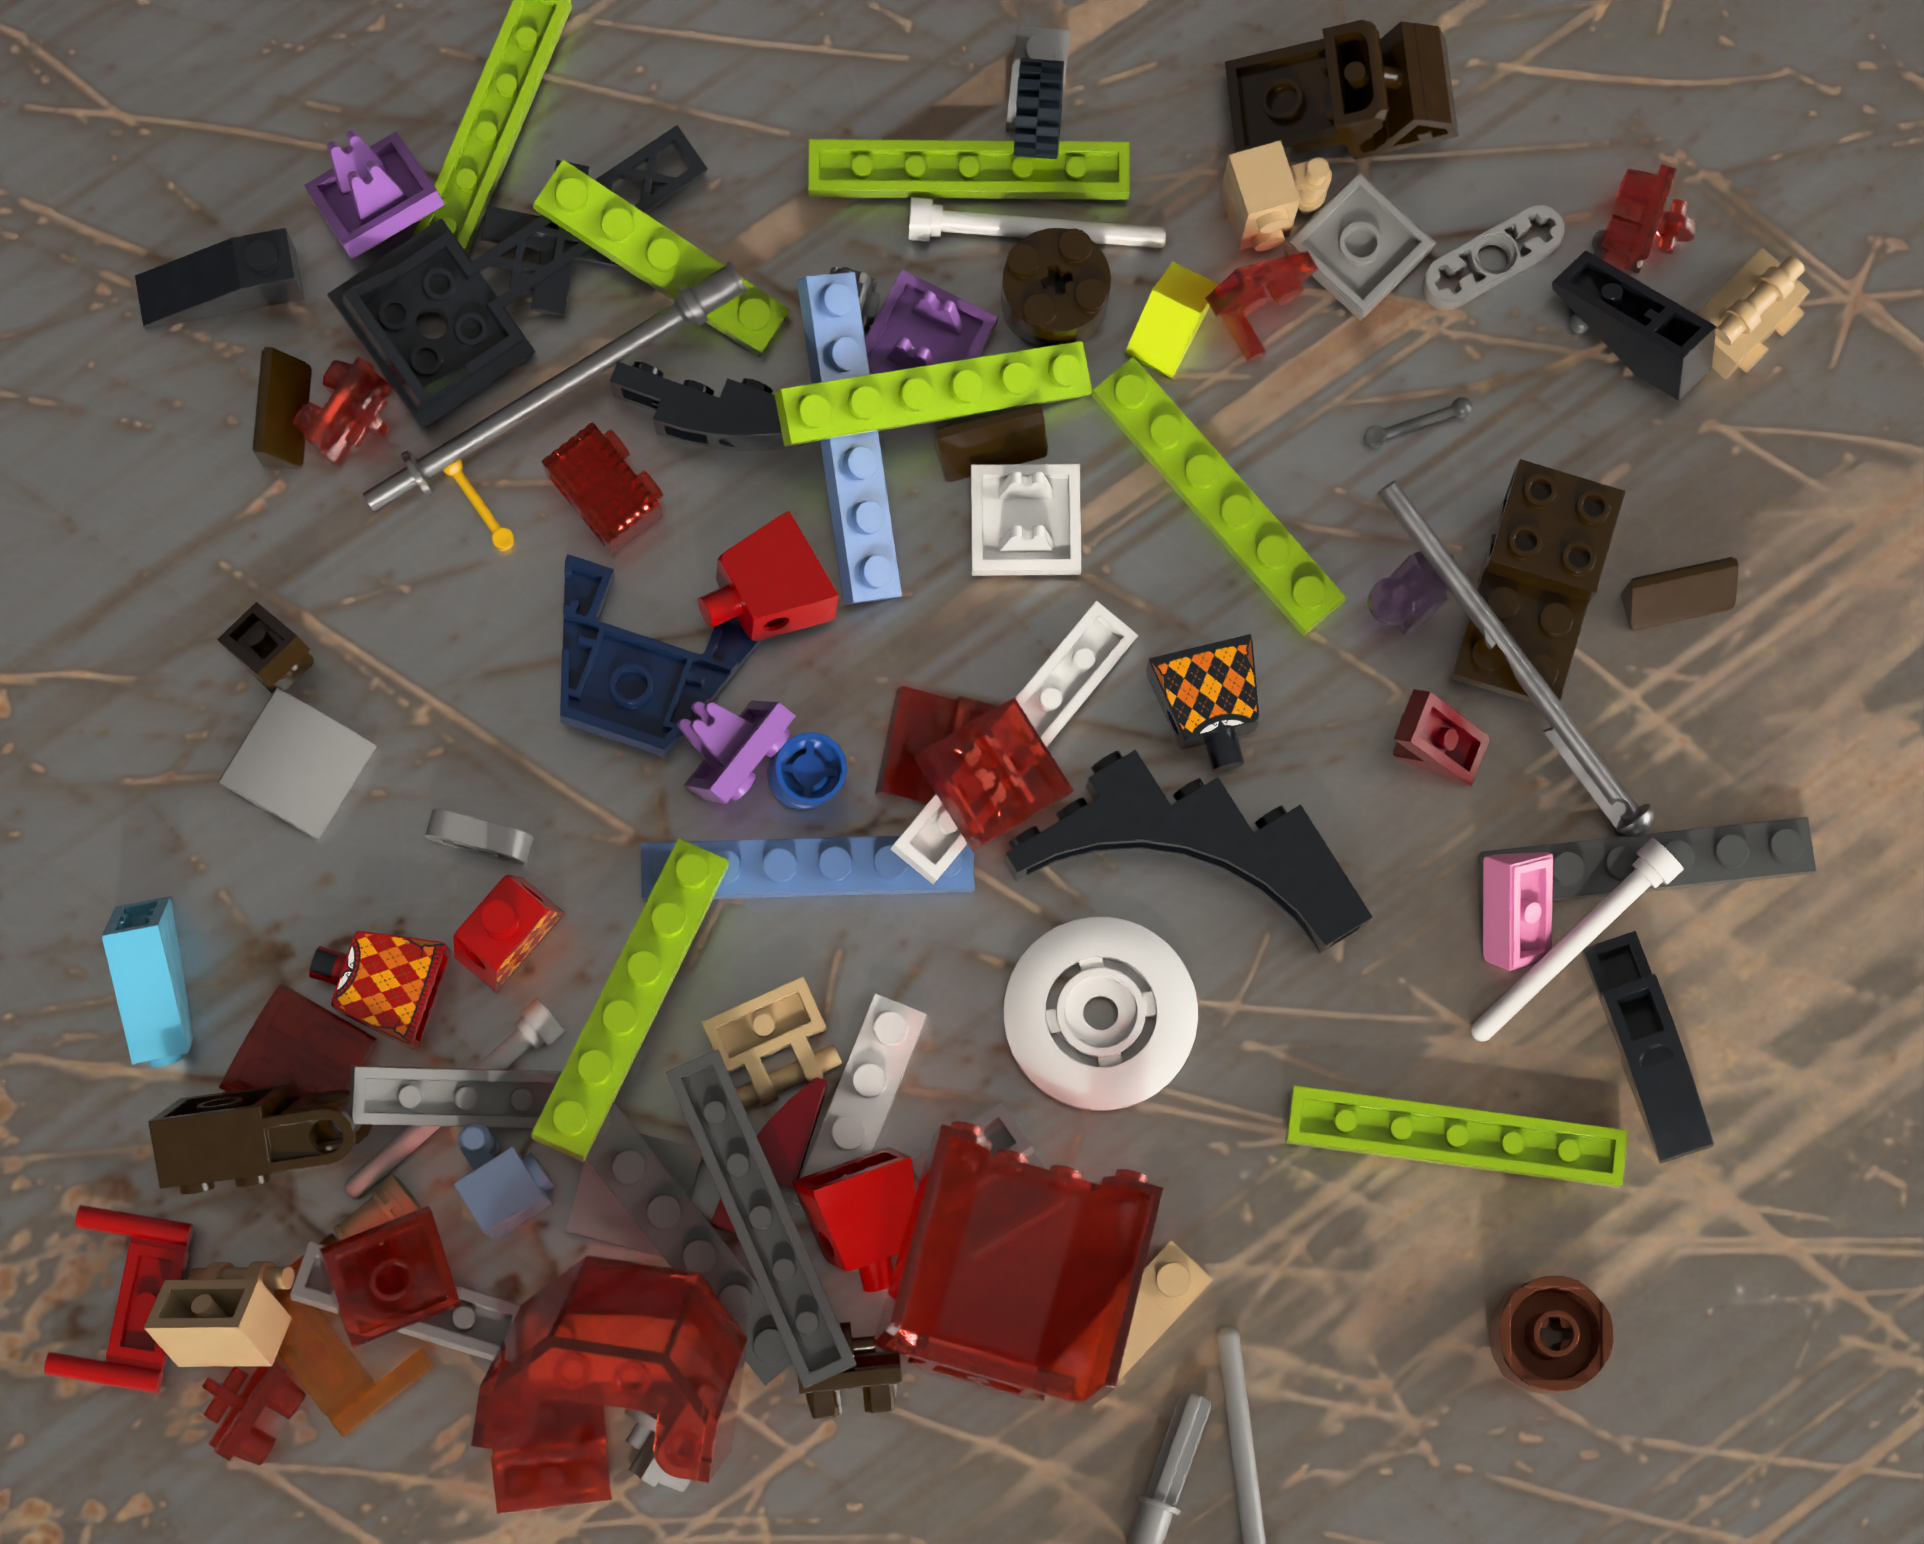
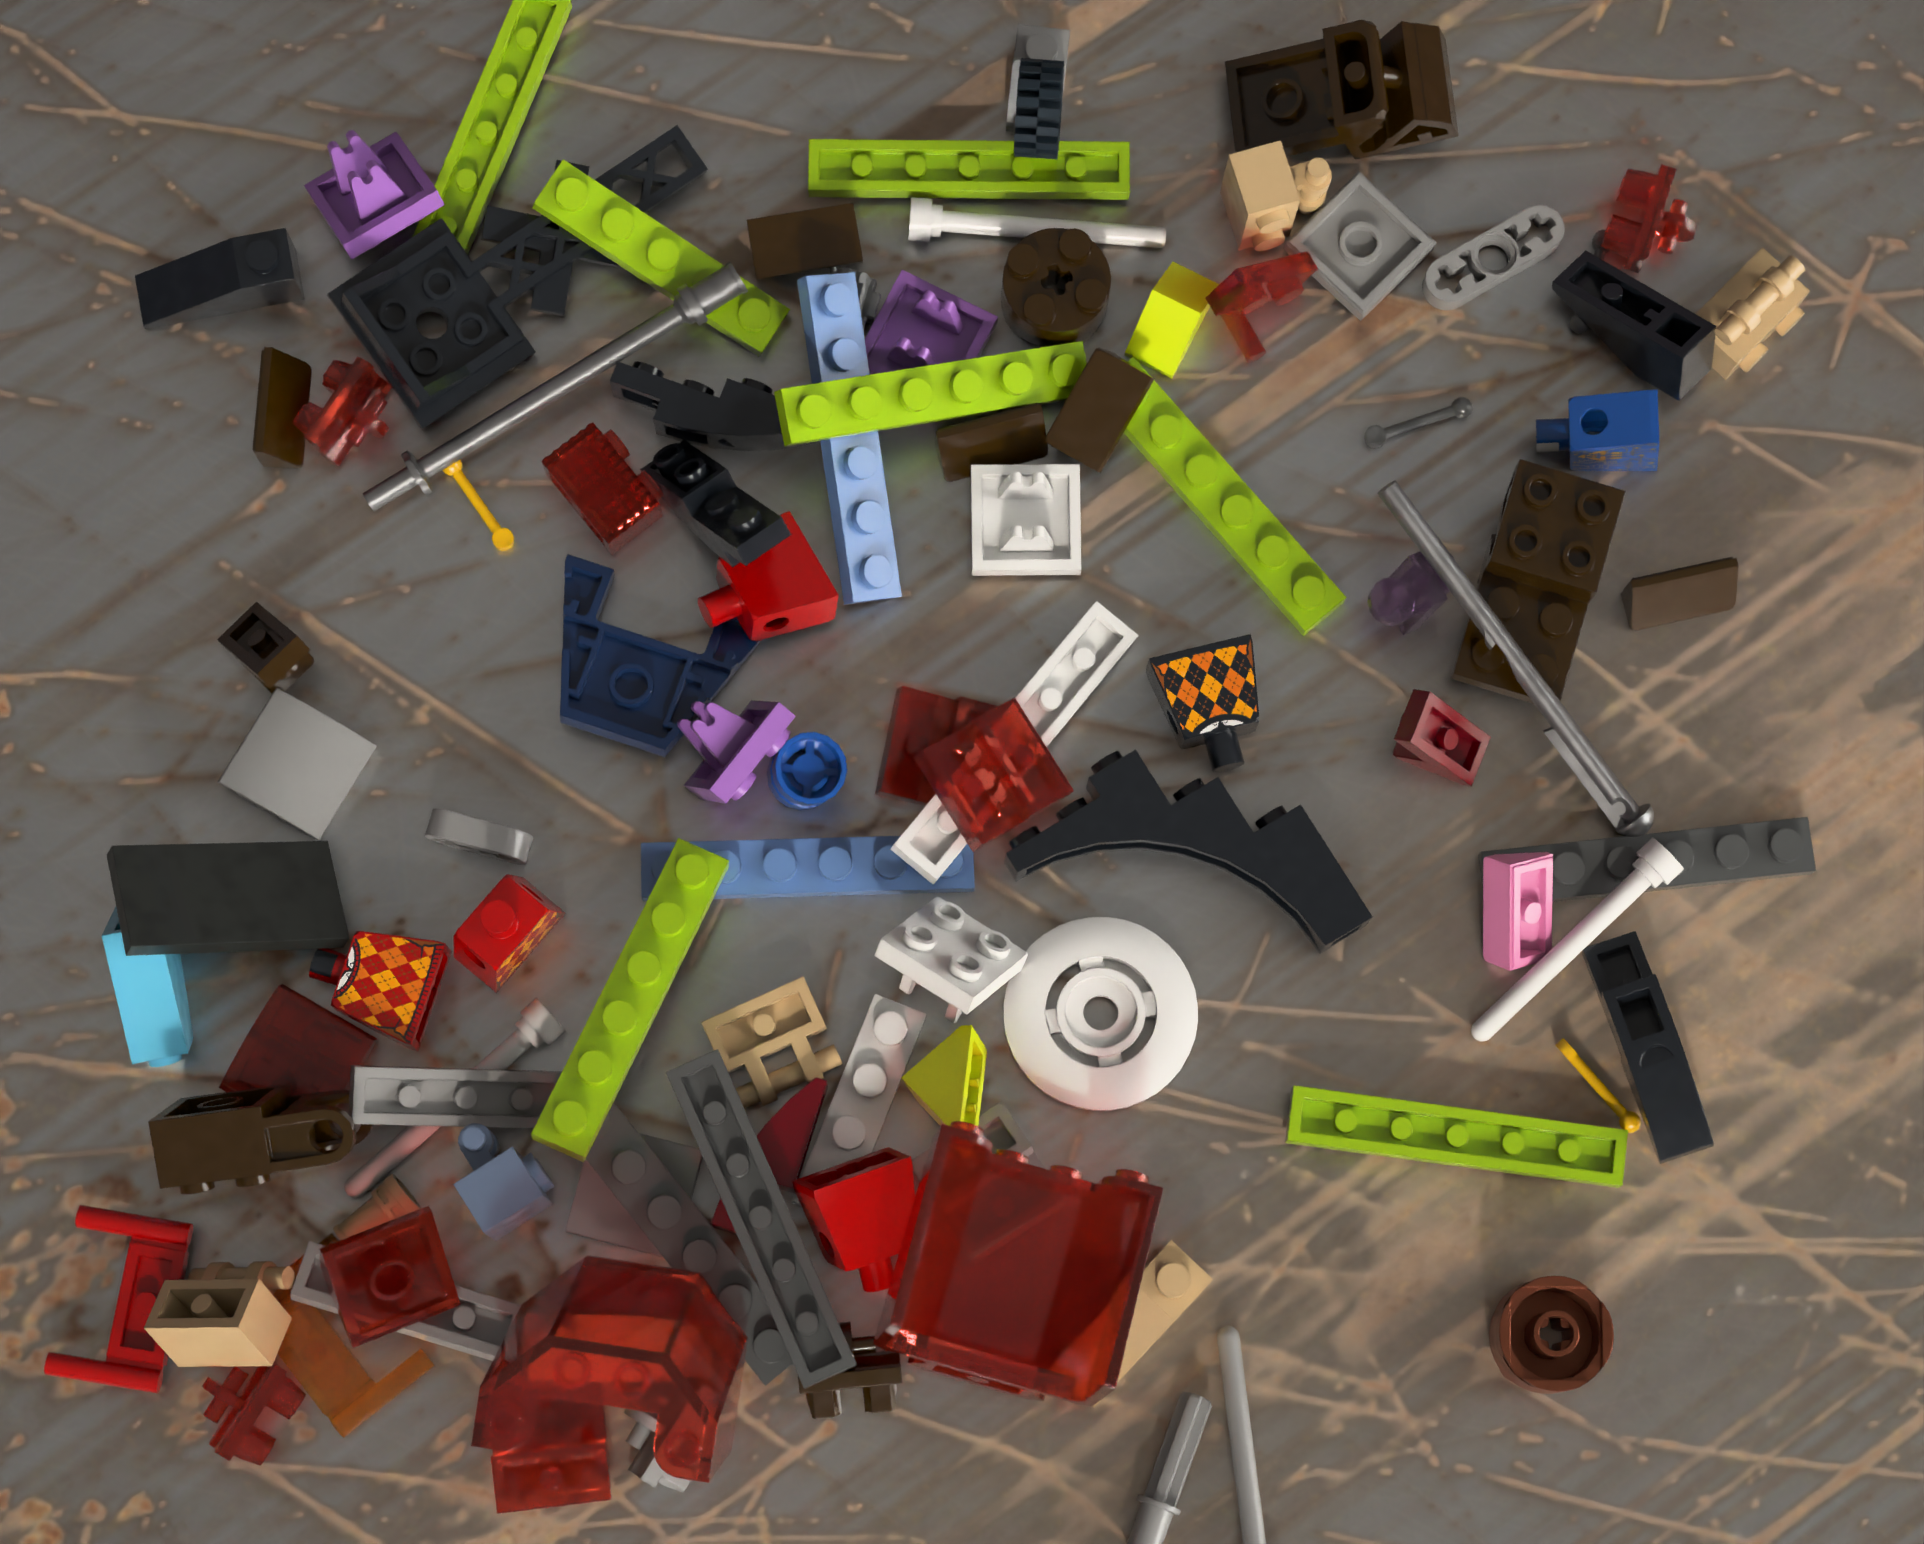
none -> pearl dark grey tile [107,841,349,956]
none -> black slope [640,440,791,567]
none -> dark brown hinge [747,203,863,280]
none -> white plate [875,896,1028,1024]
none -> neon yellow slope [901,1025,987,1152]
none -> dark brown slope [1044,348,1155,473]
none -> blue torso [1536,389,1659,471]
none -> yellow hinge [1555,1038,1641,1133]

